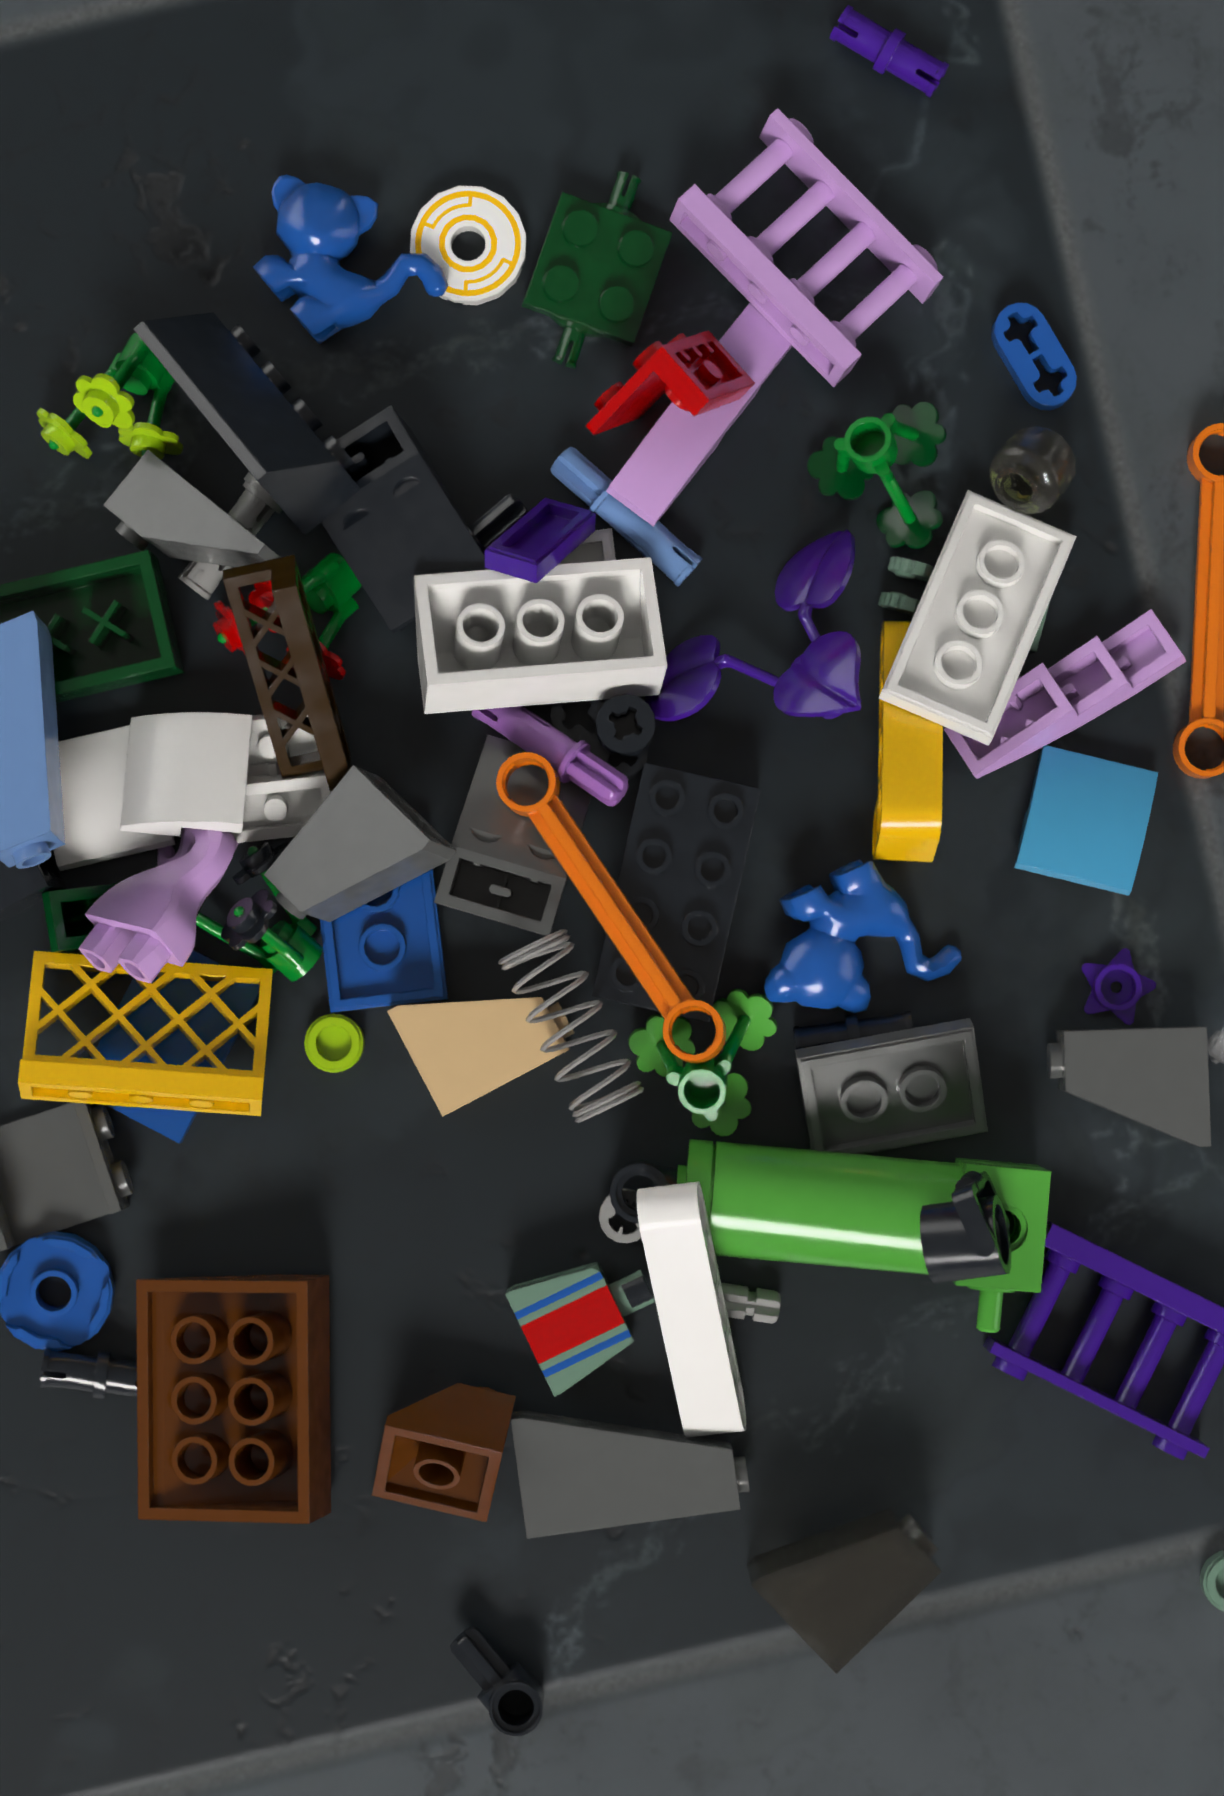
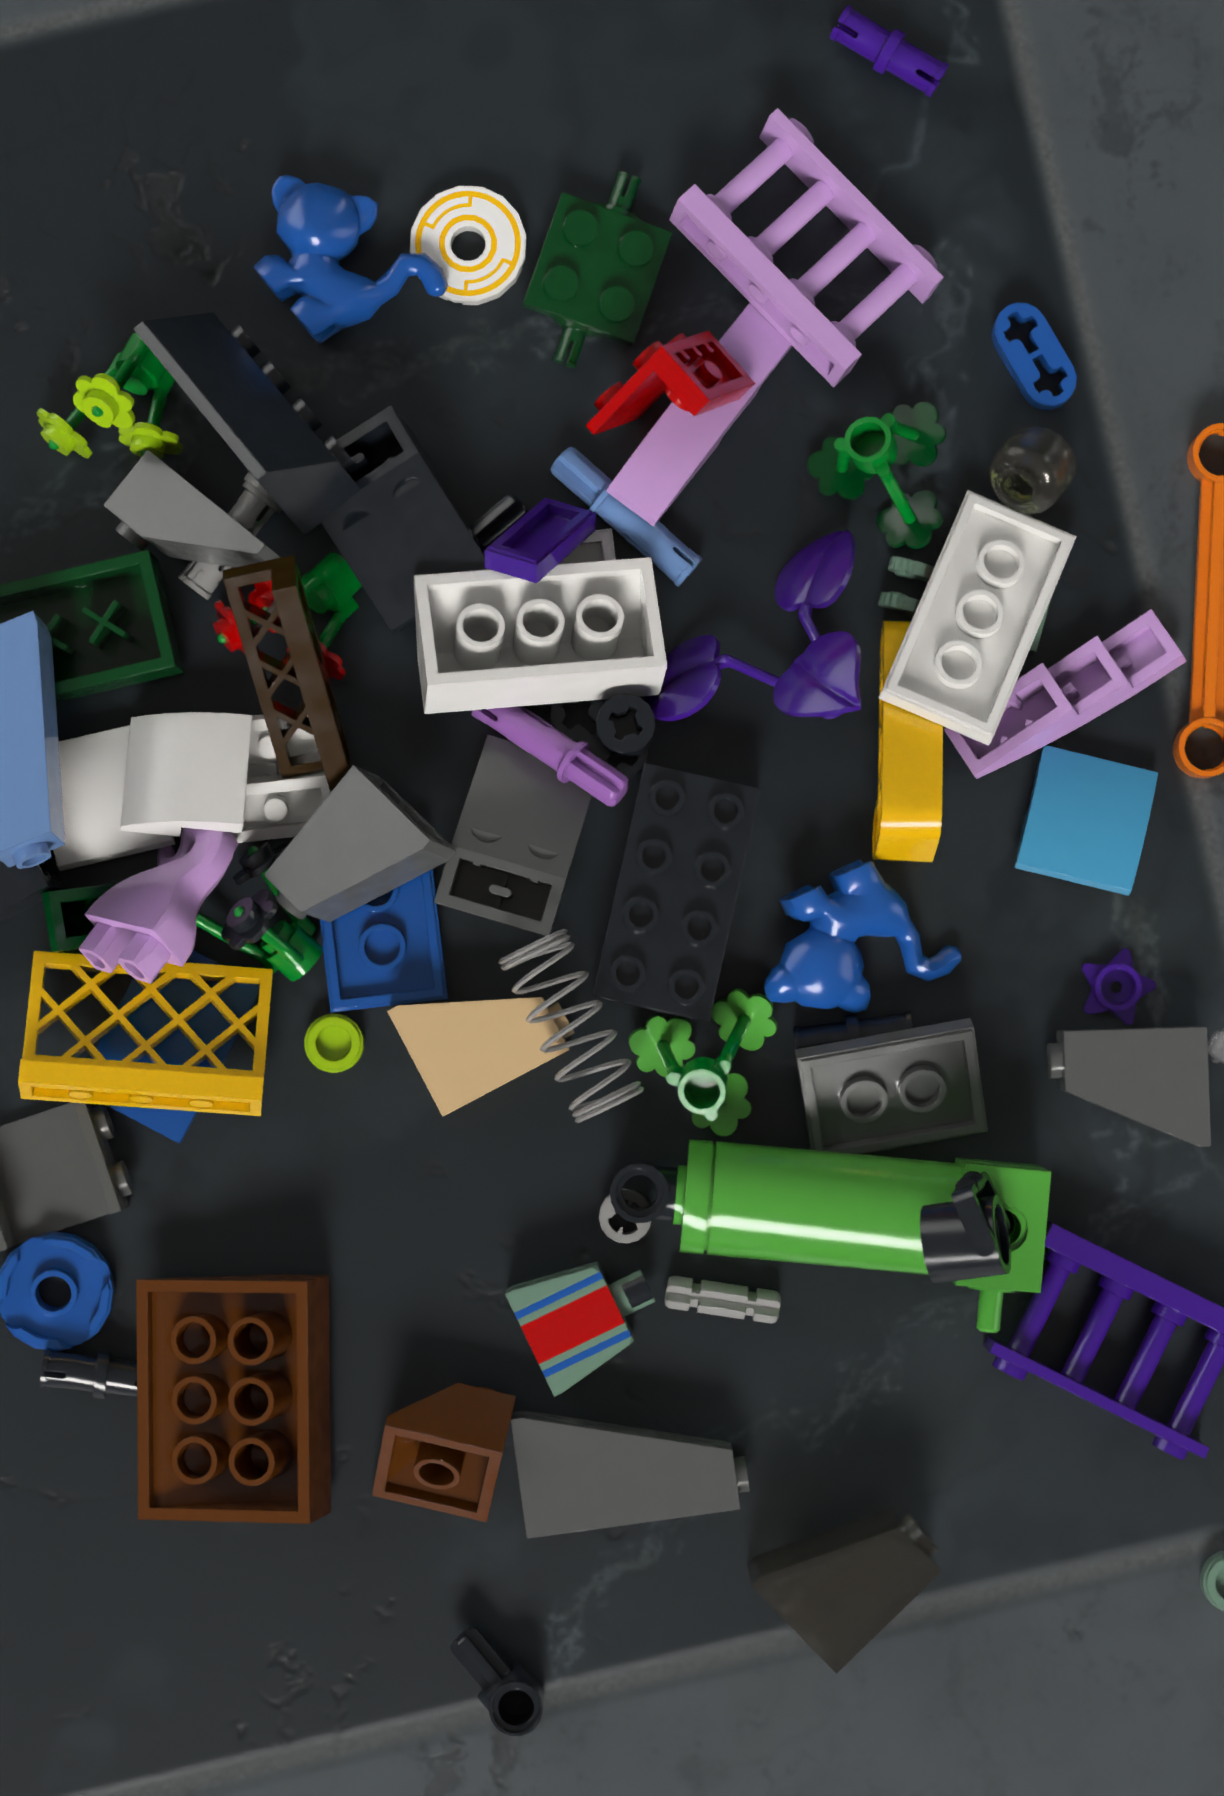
orange piece [496,752,726,1064] -> none
white beam [637,1181,746,1438] -> none

